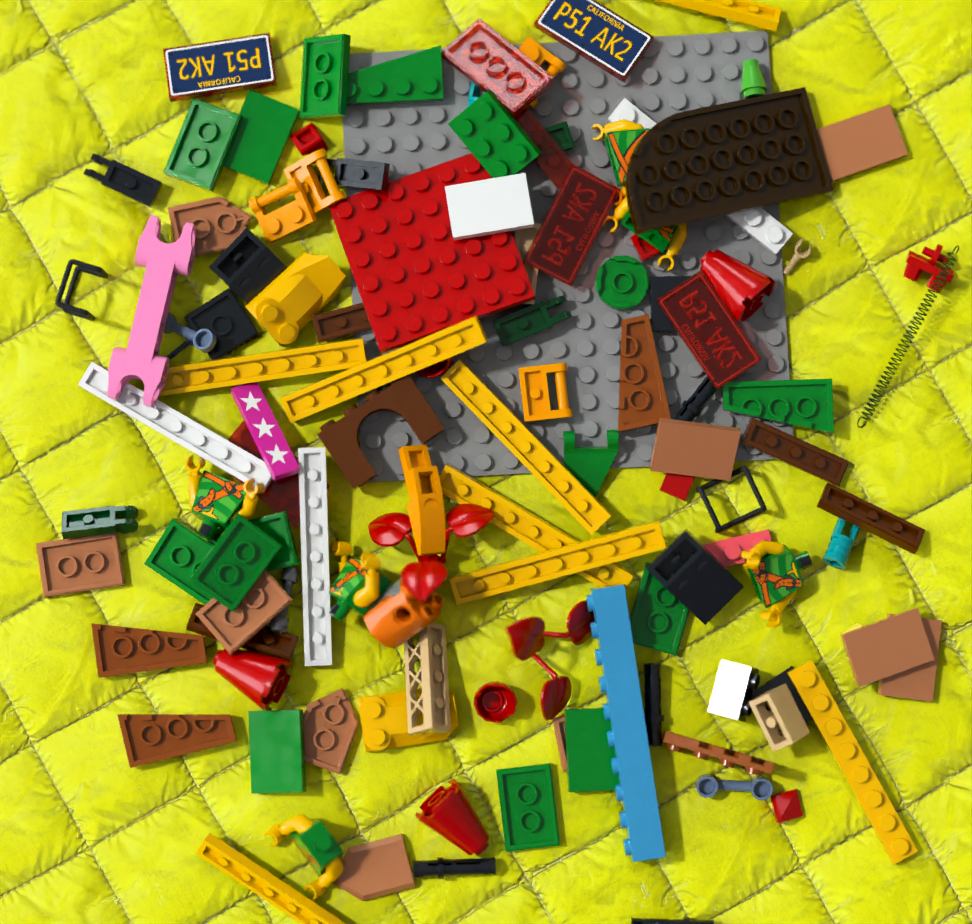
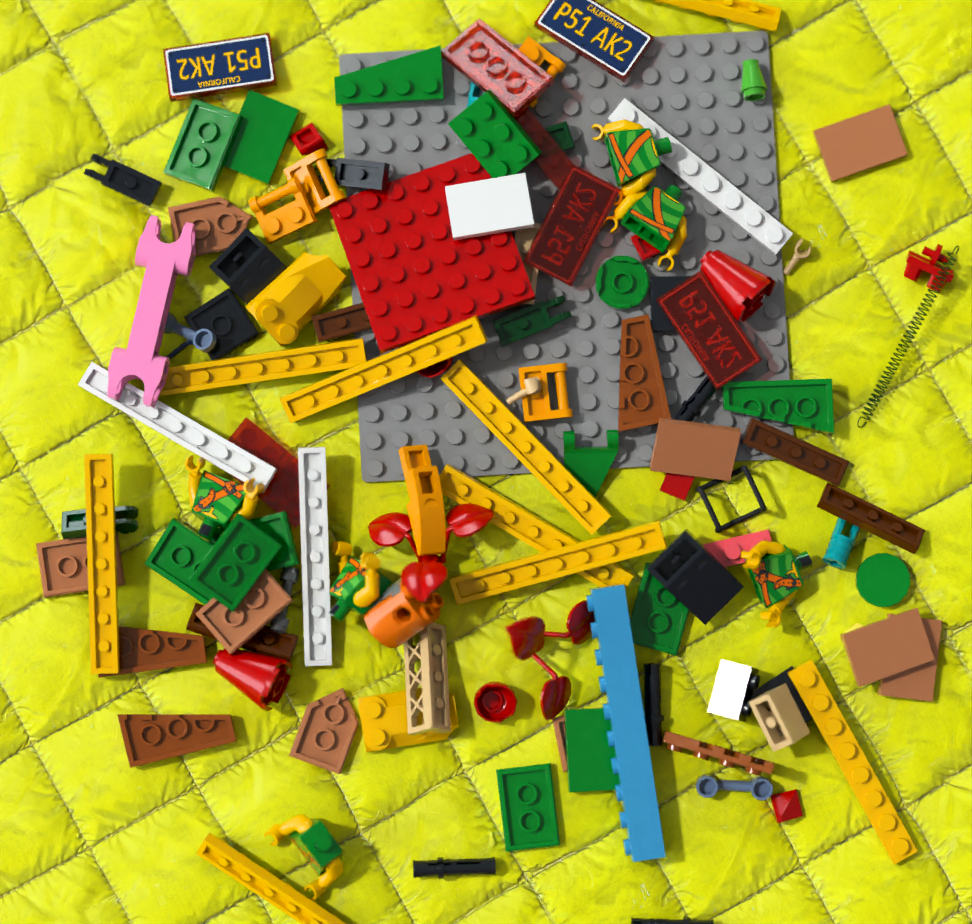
black piece [55,259,109,321] -> none
dark pink tile [231,382,300,481] -> none
green tile [248,709,306,793] -> none
green tile [299,34,351,120] -> none
reddish brown arch [317,374,445,490] -> none
nougat tile [333,834,416,901] -> none
red cone [415,779,489,855] -> none
dark brown plate [625,87,833,234] -> none
none -> yellow plate [84,454,120,674]
none -> tan hand [506,377,541,405]
none -> green tile [855,553,910,607]

